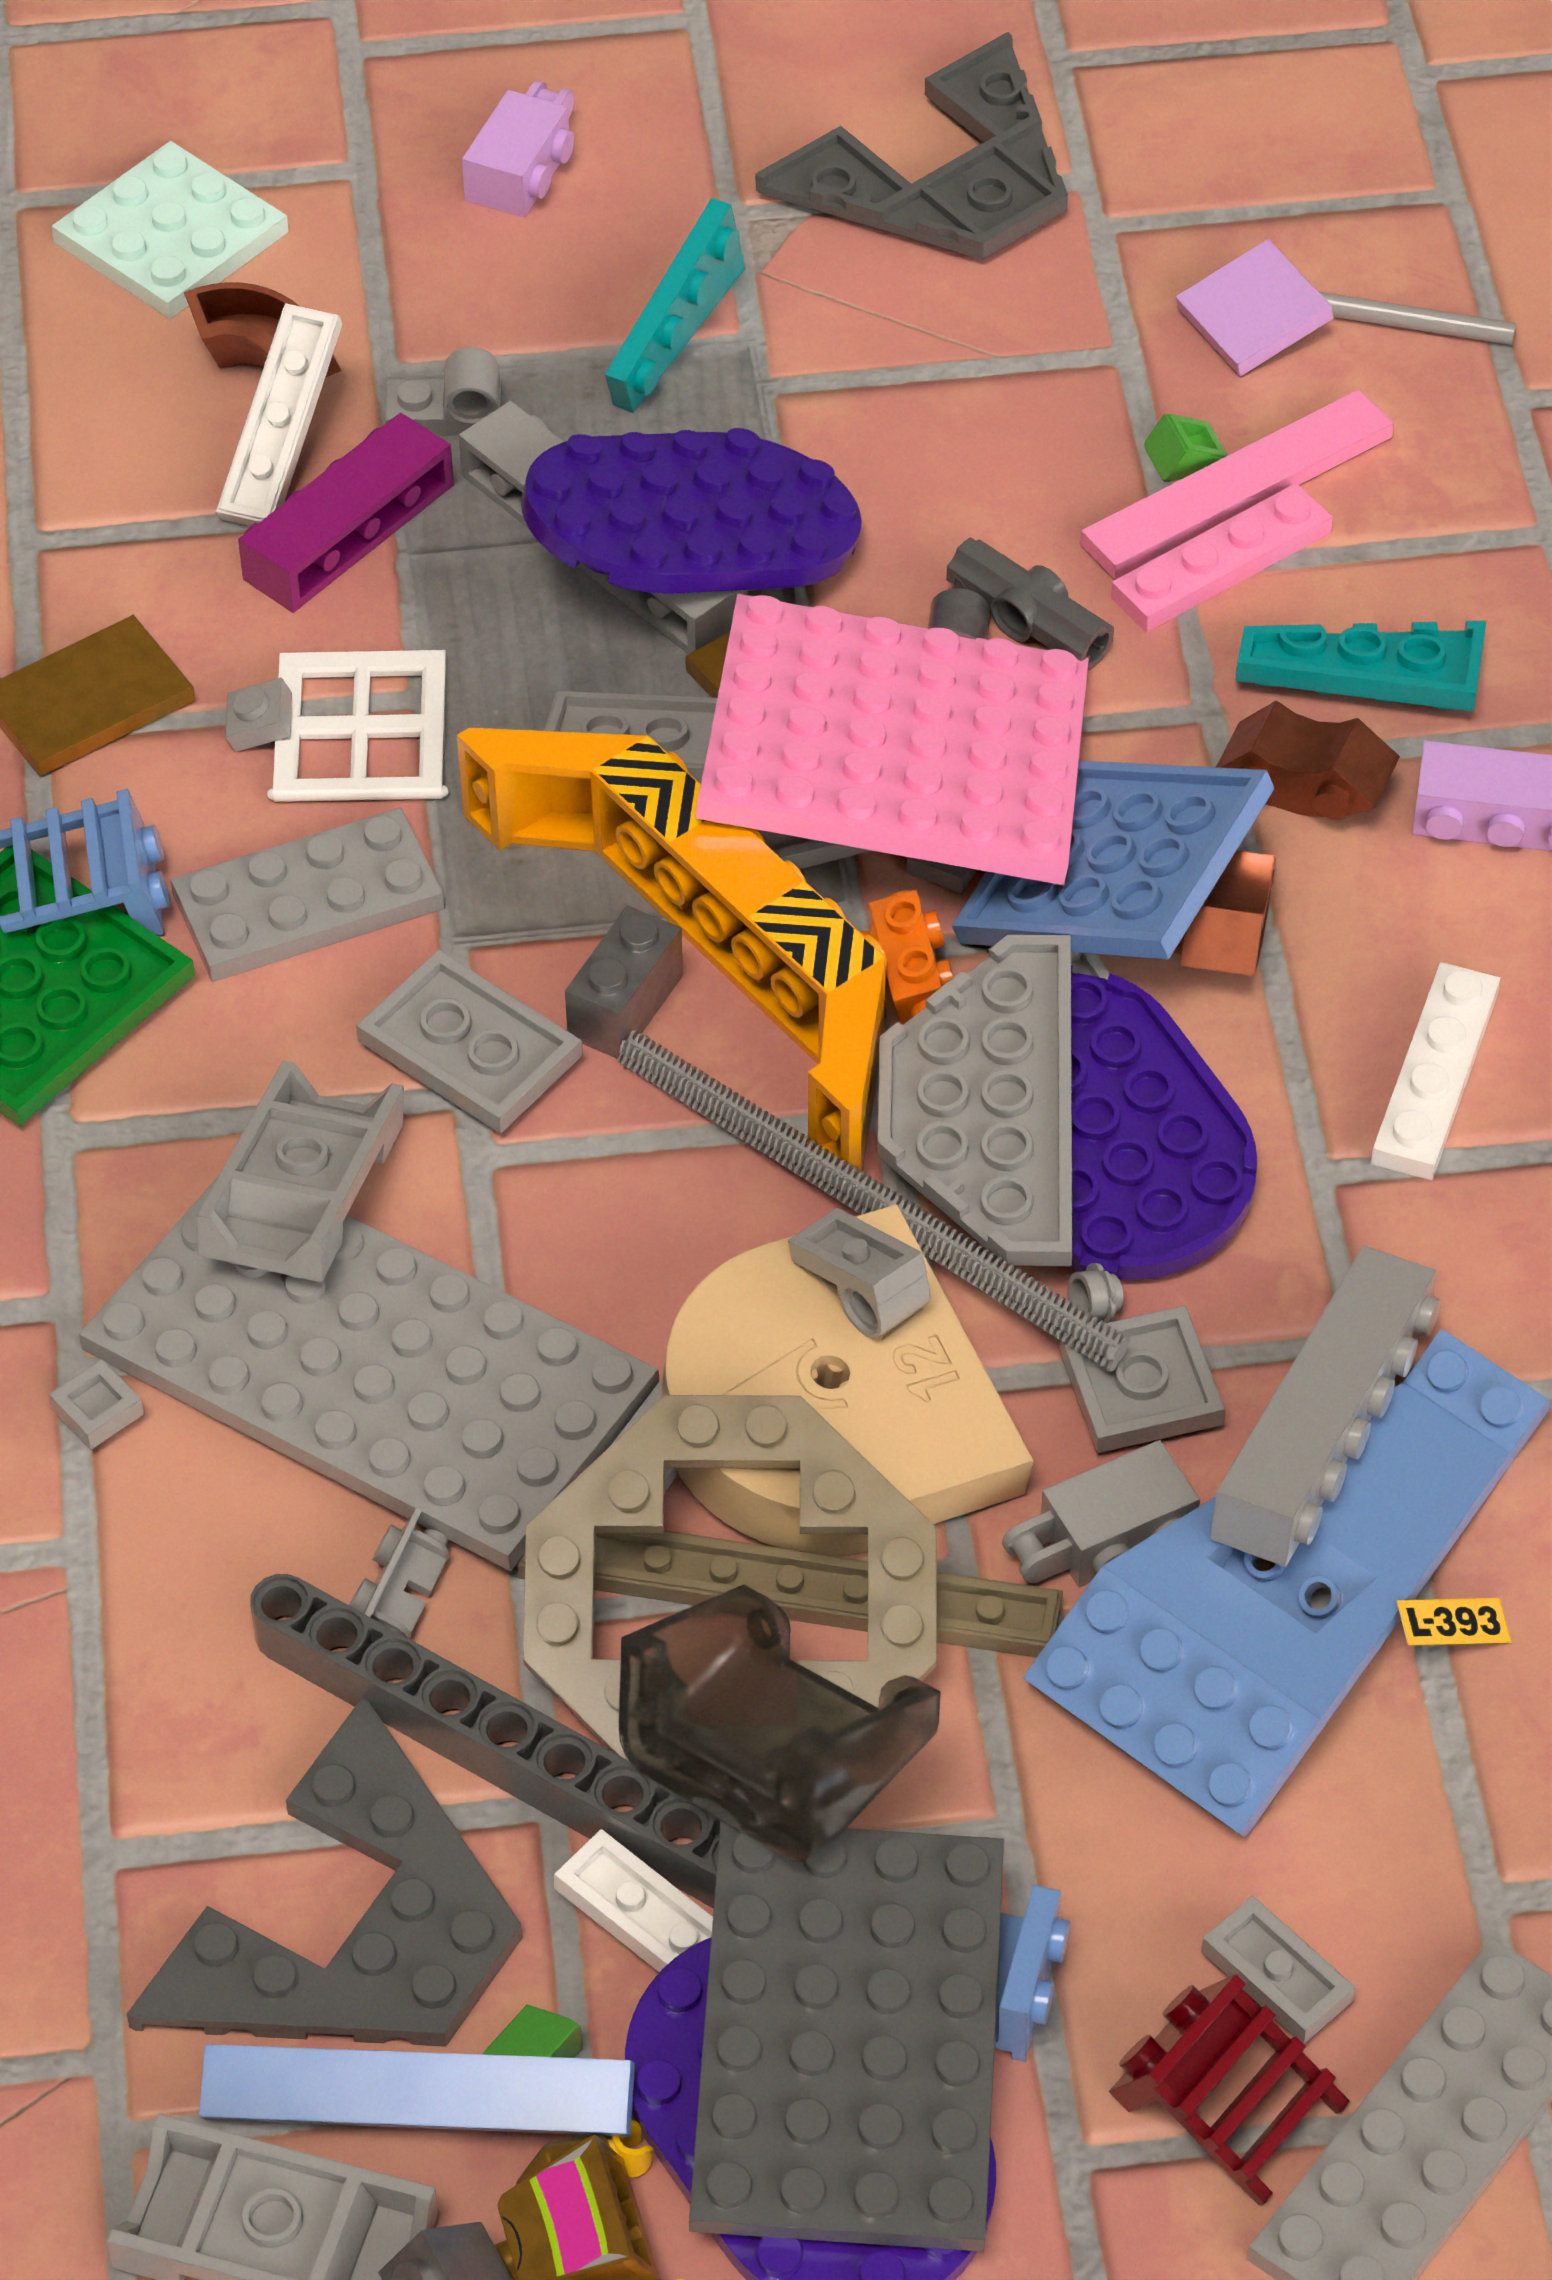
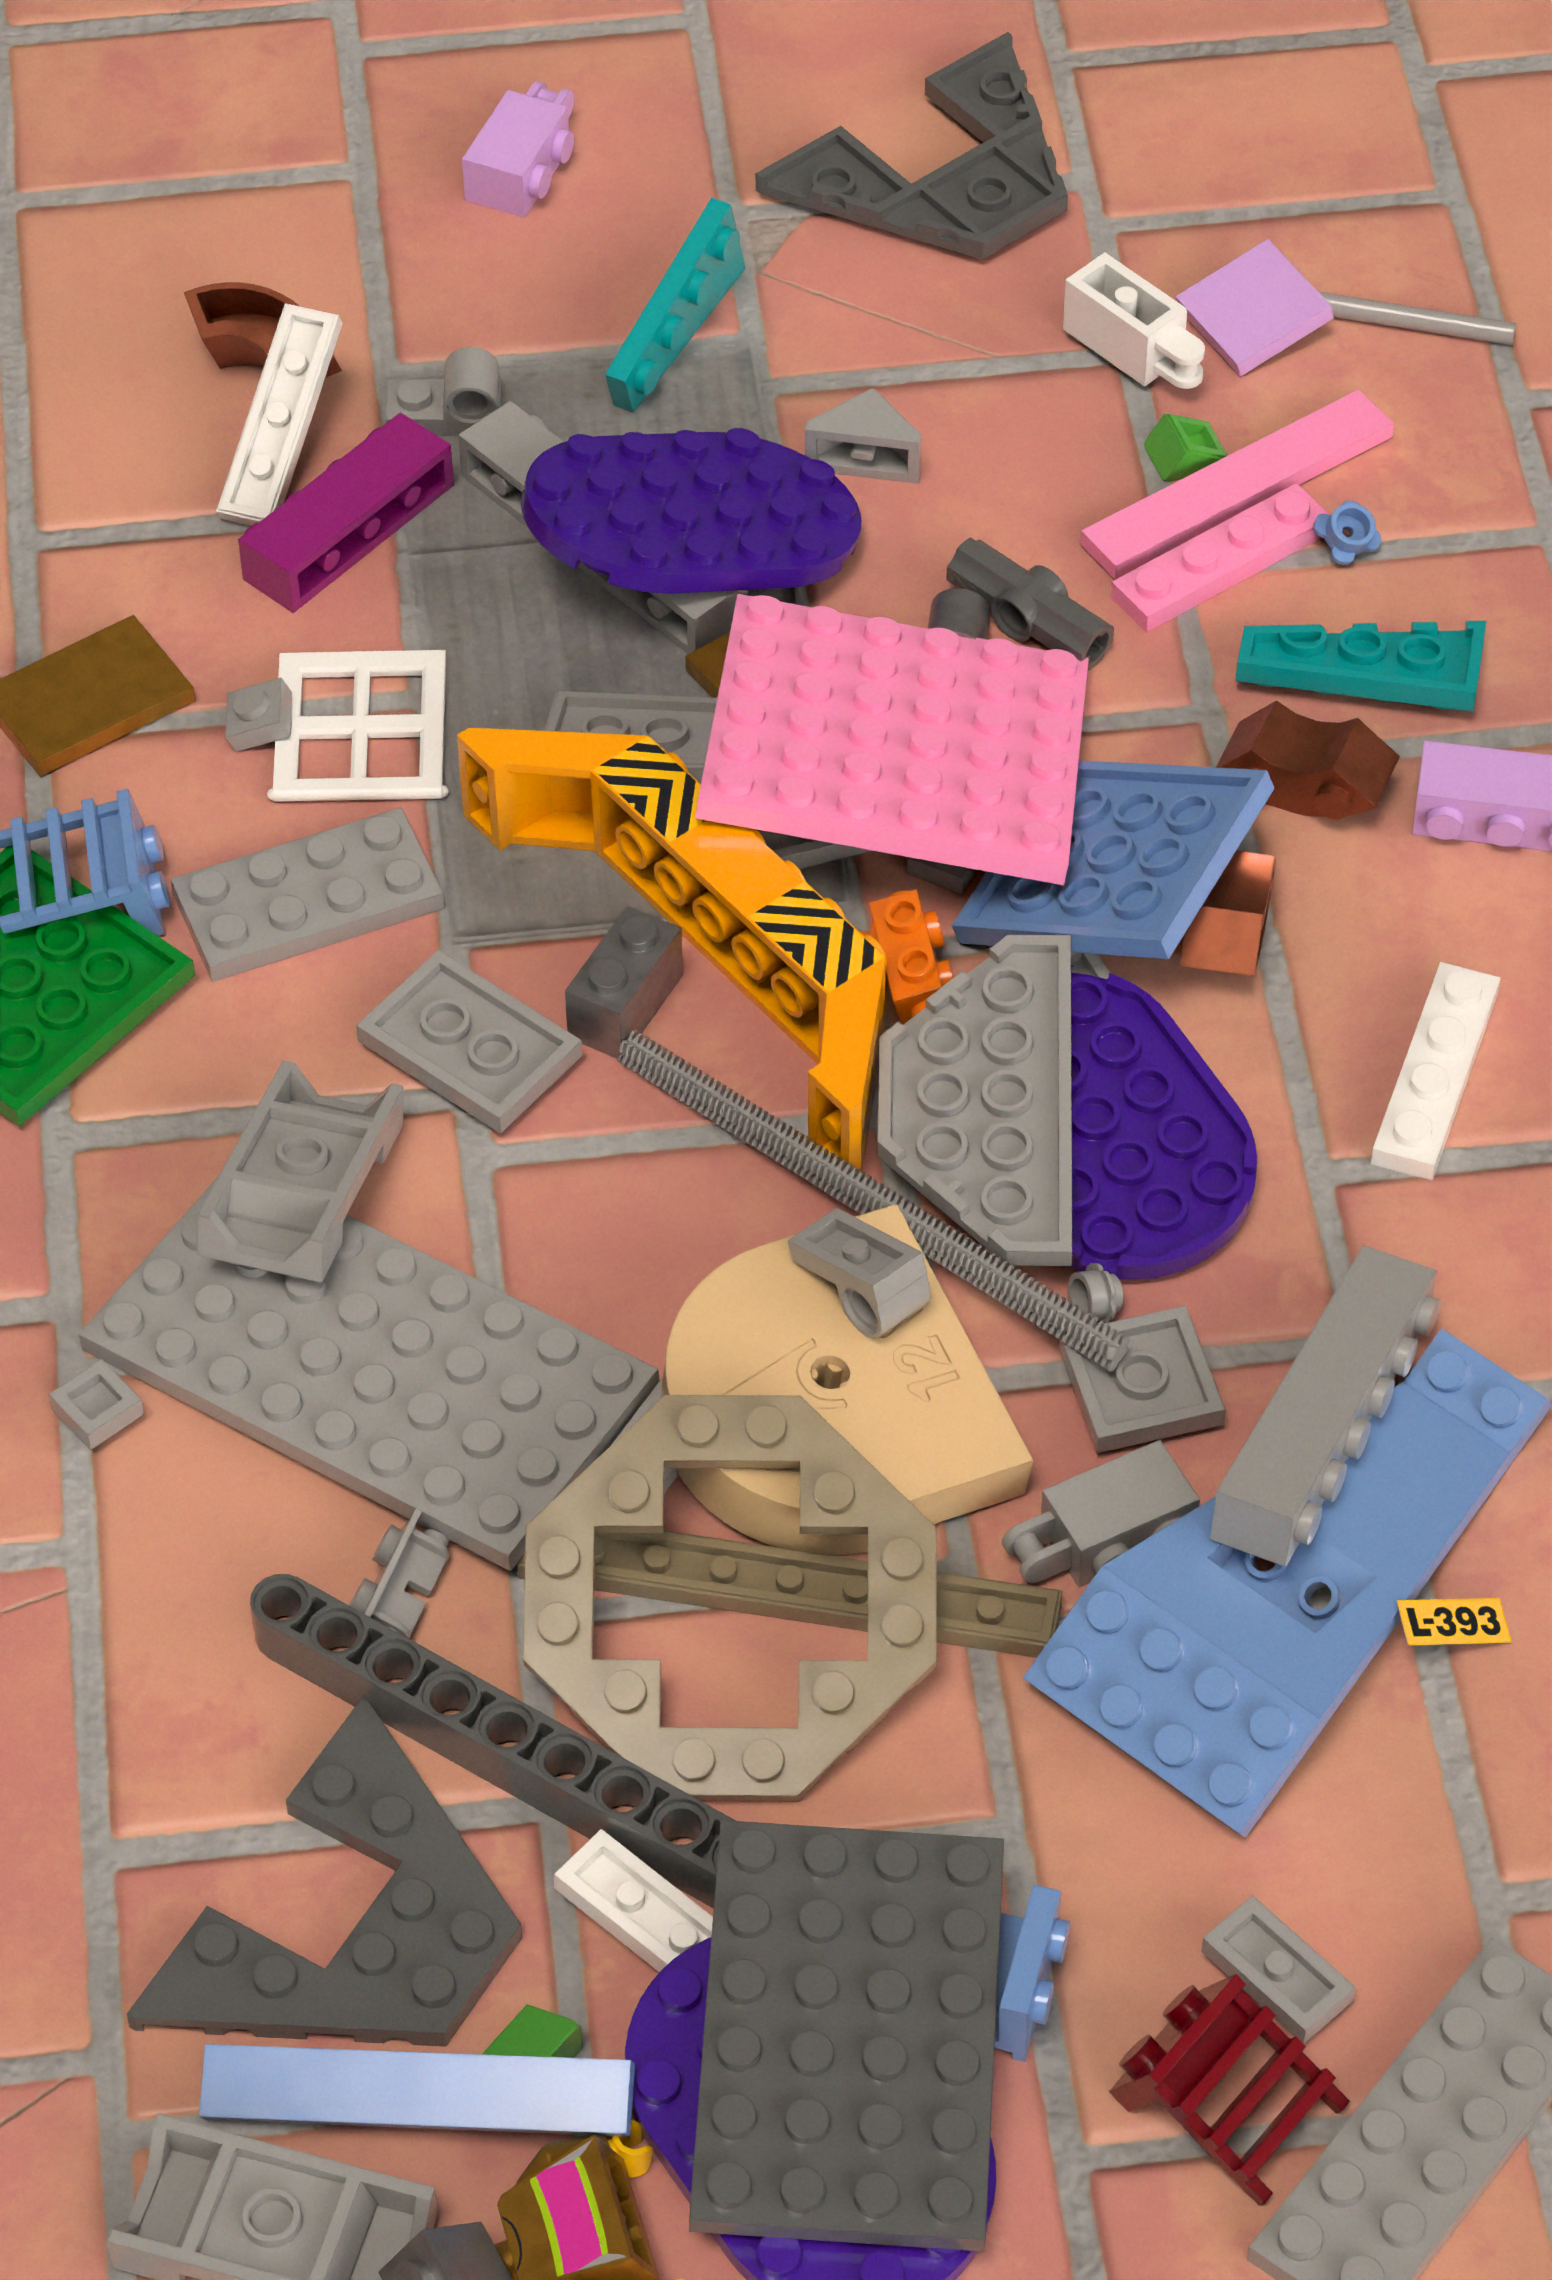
light aqua plate [51,141,289,319] -> none
clear smoke windscreen [618,1584,941,1862] -> none
none -> light grey slope [805,388,921,484]
none -> white brick [1063,252,1205,389]
none -> medium blue plate [1313,501,1381,565]

